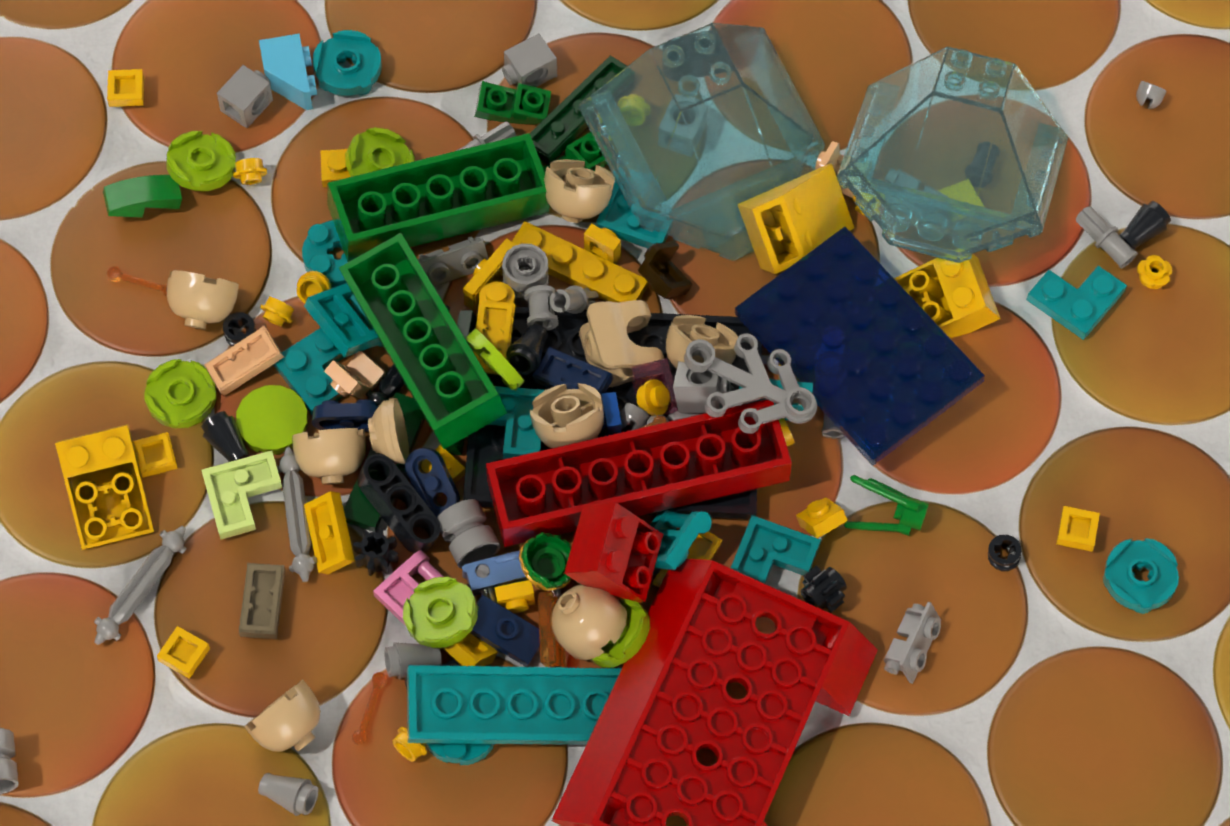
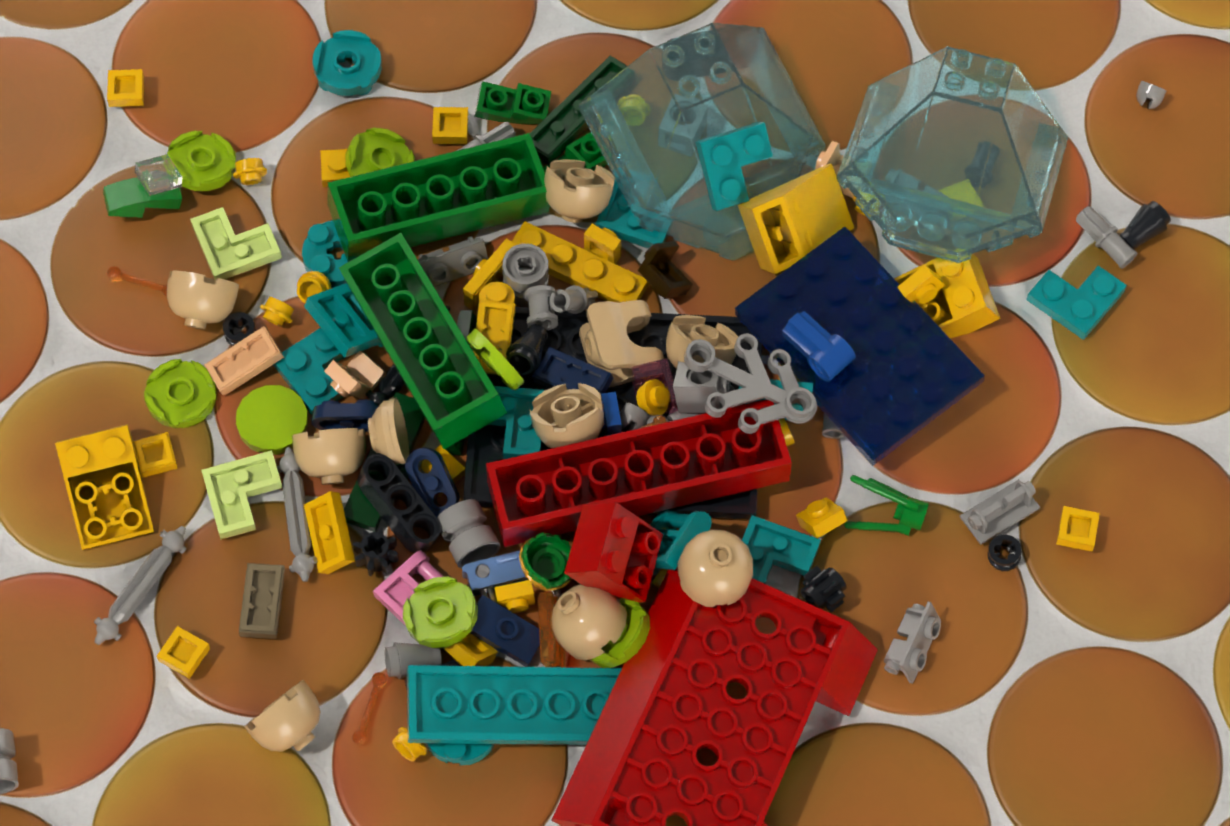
black cone [201,411,250,462] -> none
light grey brick [217,65,273,128] -> none
light grey cone [258,773,318,816] -> none
medium azure slope [259,33,317,110] -> none
light grey brick [502,33,557,87] -> none
teal plate [1103,538,1179,614] -> none
yellow plate [1137,255,1172,289] -> none
none -> clear plate [135,154,182,196]
none -> yellowish green plate [190,207,282,280]
none -> yellow plate [432,107,469,144]
none -> tan cylinder [678,530,753,607]
none -> teal plate [696,121,773,211]
none -> blue piece [782,311,856,382]
none -> yellow plate [897,264,945,308]
none -> light grey hinge [959,479,1040,545]

